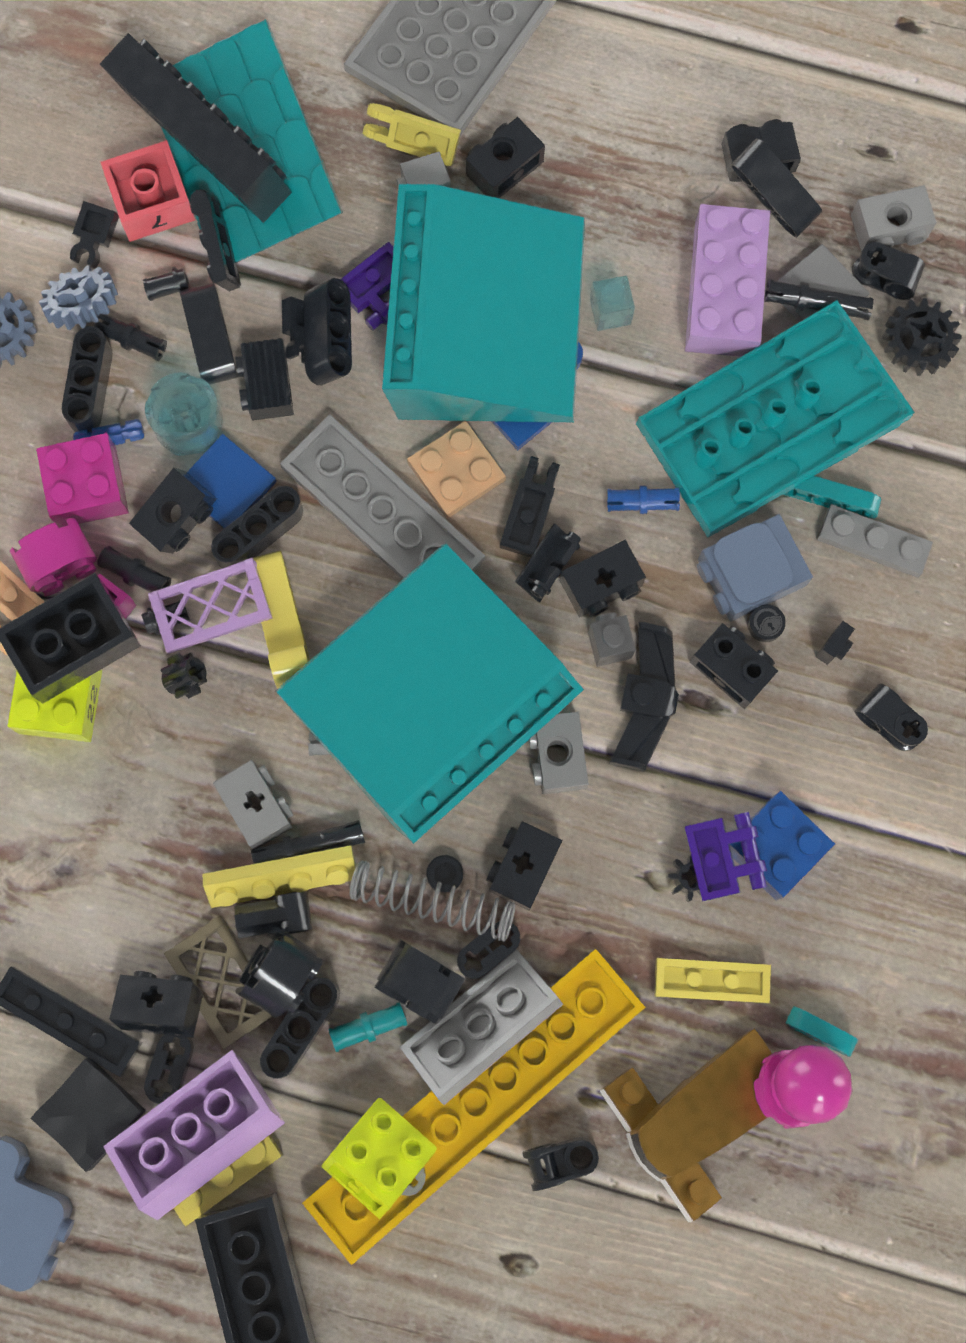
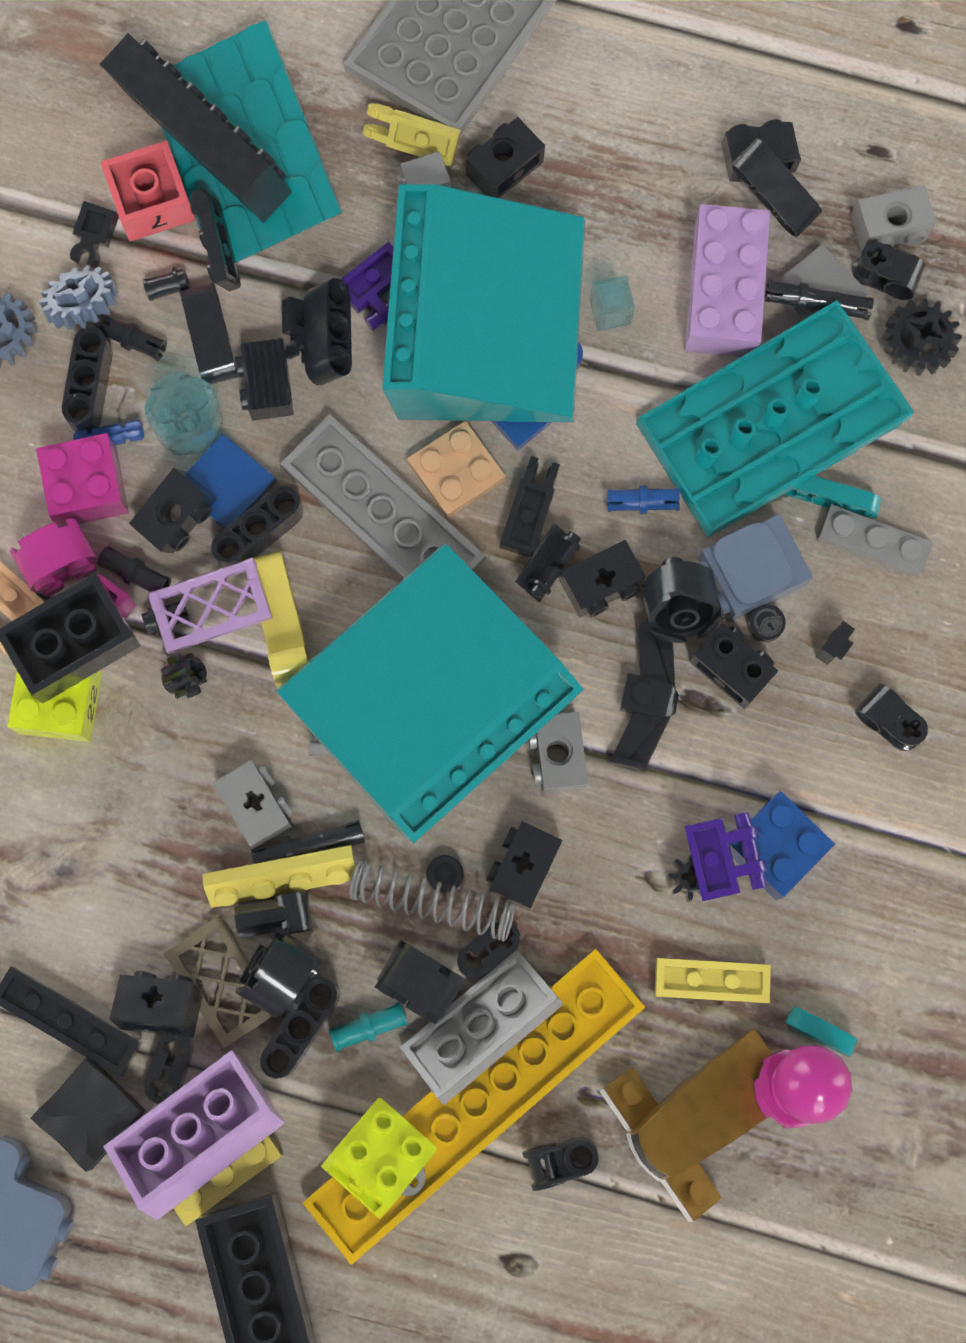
flat silver brick [588,613,636,667] -> none
none -> black brick [642,557,721,643]

